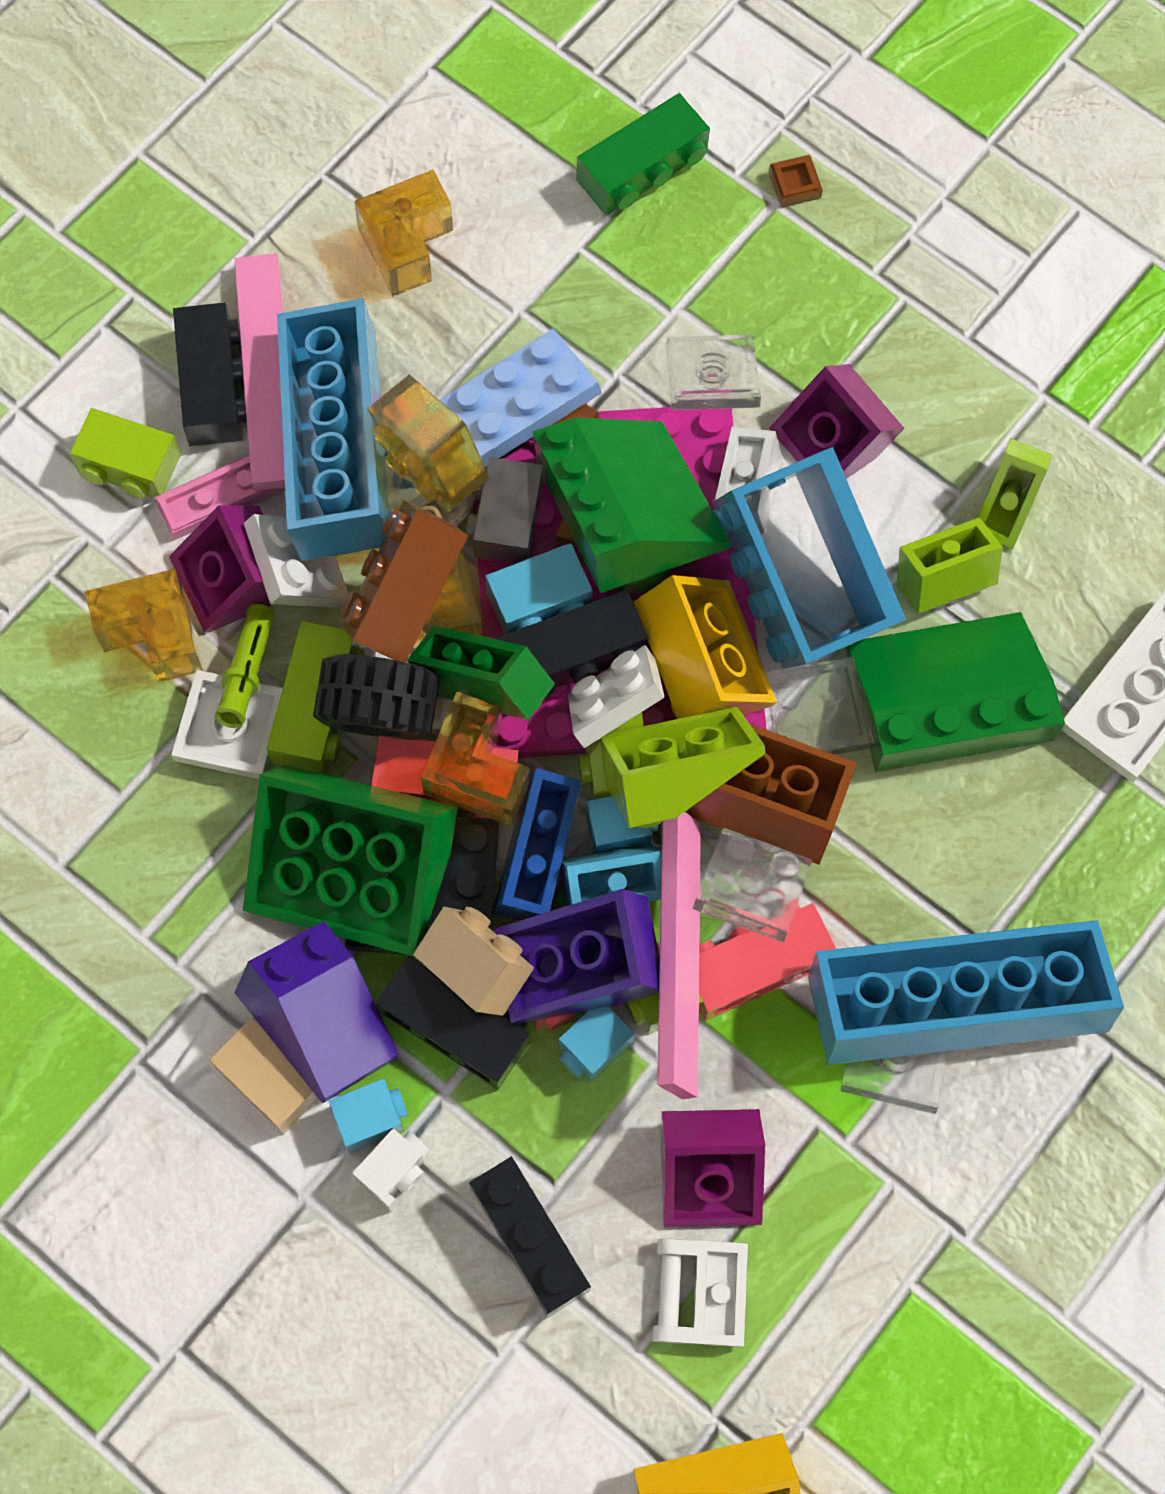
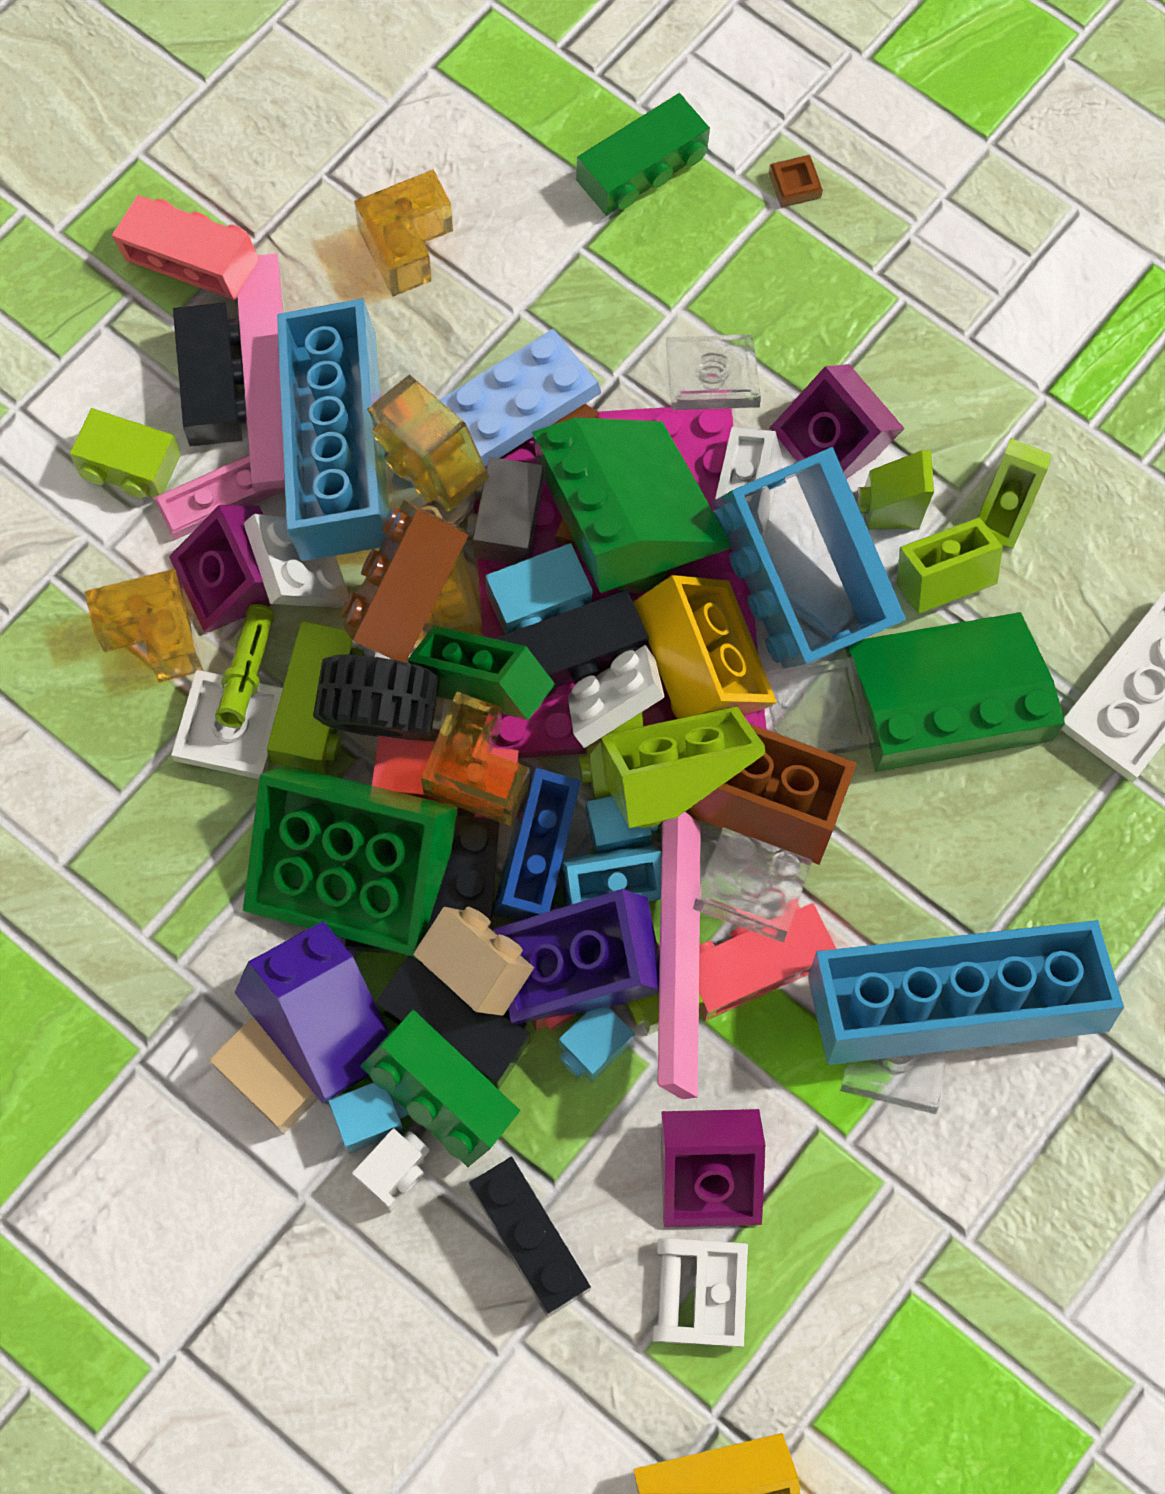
none -> coral brick [112,195,259,300]
none -> green brick [360,1010,521,1167]
none -> lime slope [857,450,934,530]

